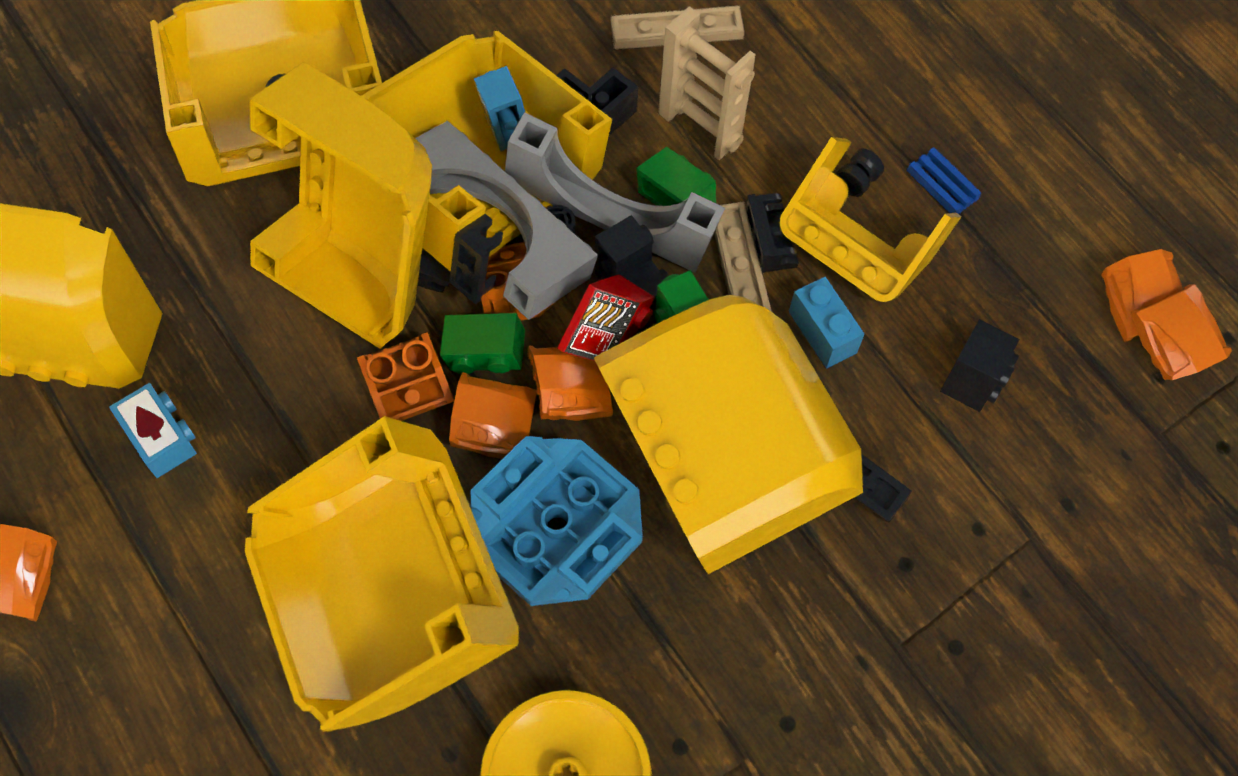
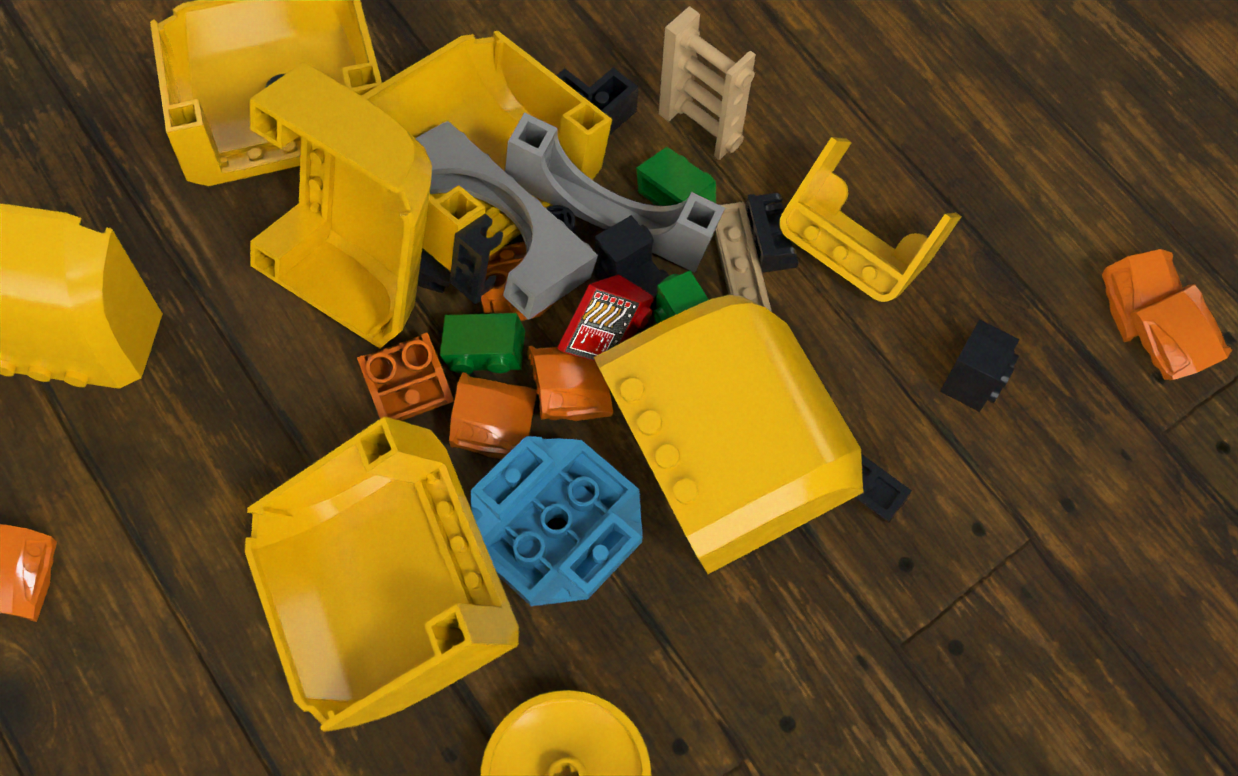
brick [109,383,197,478] -> none
dark azure brick [474,66,526,151] -> none
tan tile [611,6,744,49] -> none
dark azure brick [789,276,864,369] -> none
black wheel [836,148,884,197] -> none
blue tile [907,147,981,214] -> none

